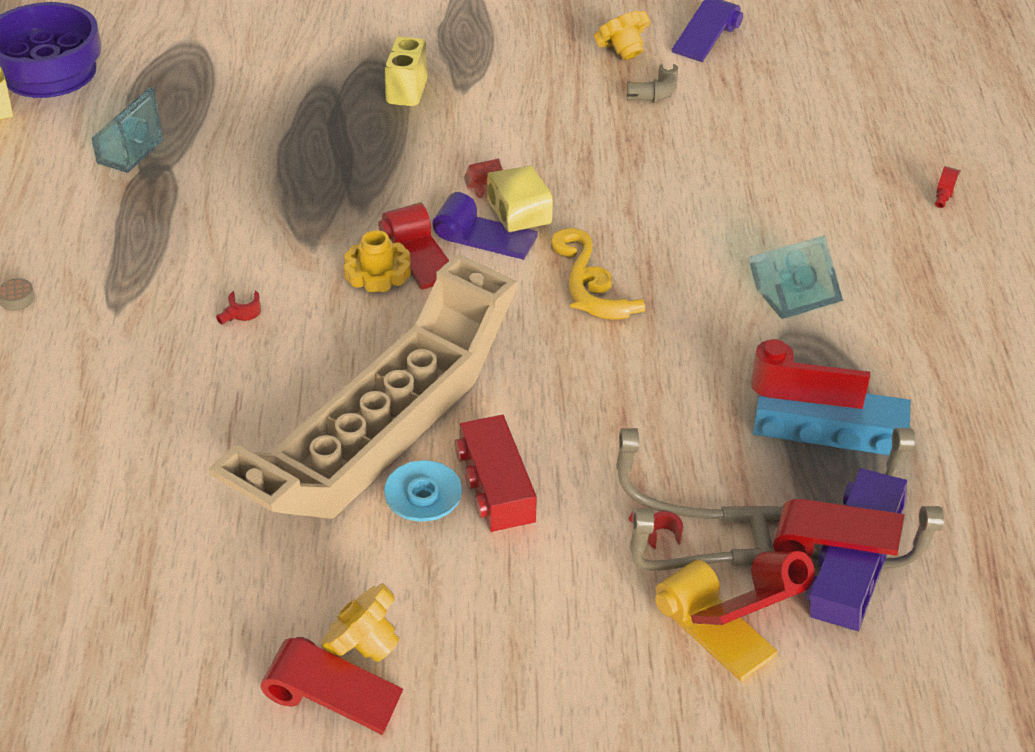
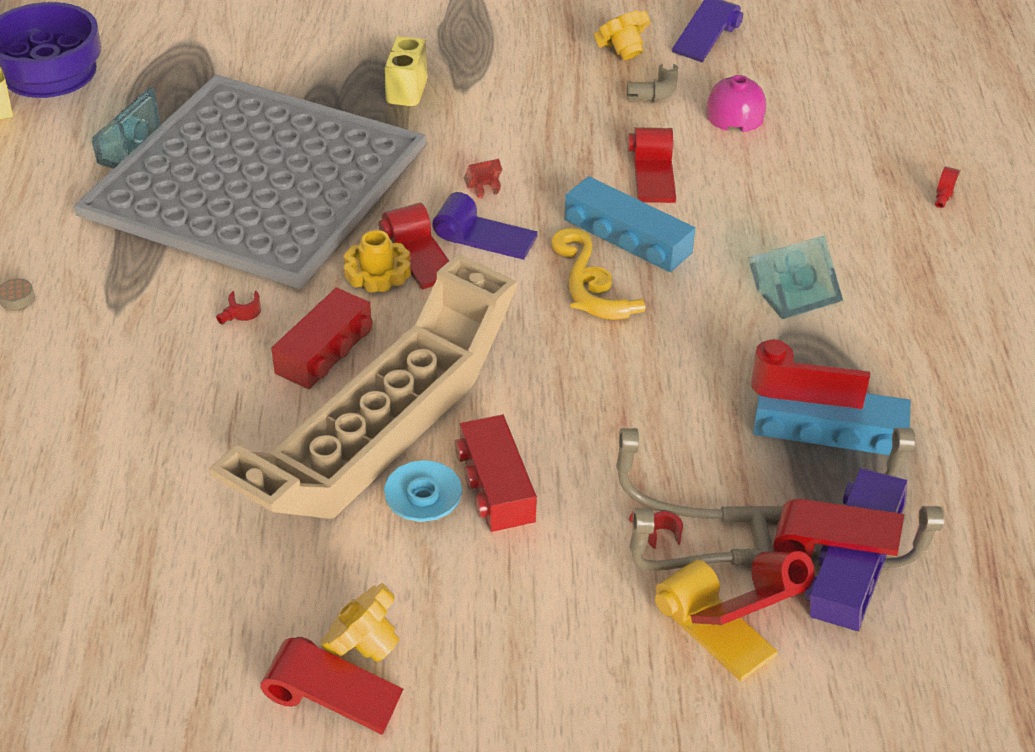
light yellow piece [487,165,553,232] -> none
none -> light grey plate [74,74,426,290]
none -> red brick [271,287,373,389]
none -> dark azure brick [564,176,696,273]
none -> red door [628,127,676,203]
none -> dark pink cylinder [706,75,766,132]

